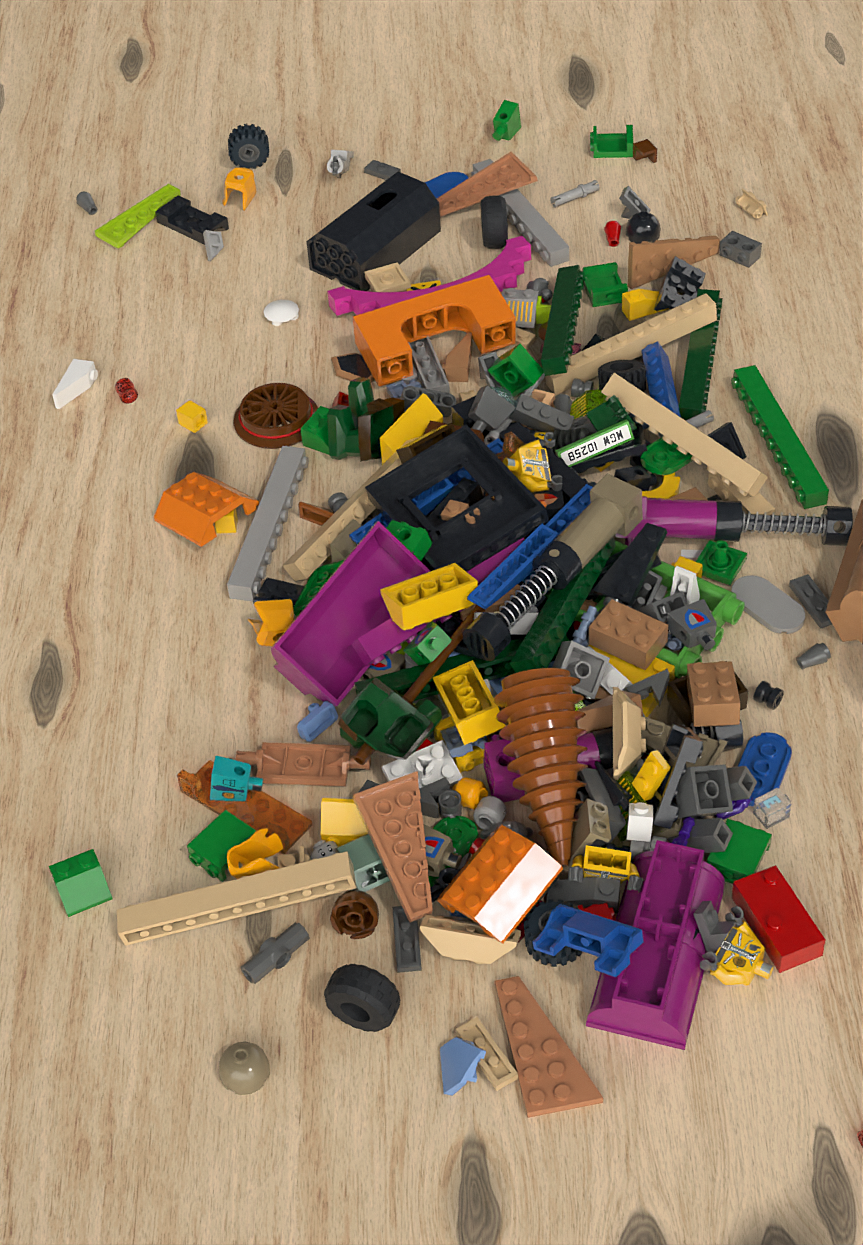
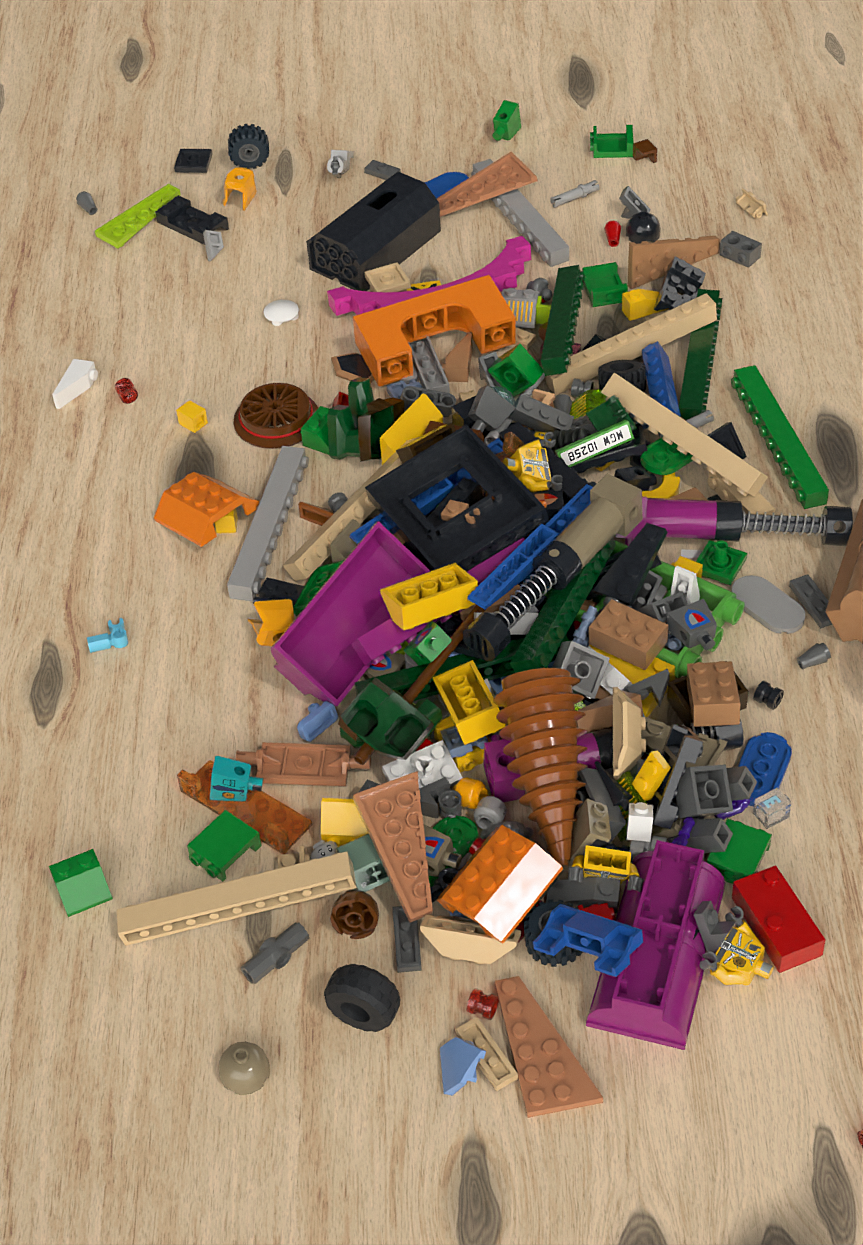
light orange piece [227,828,283,879] -> none
green brick [386,520,432,561] -> none
black tyre [481,196,508,249] -> none
none -> medium azure bar [87,618,128,653]
none -> black plate [174,149,213,173]
none -> clear red wheel [466,988,499,1020]

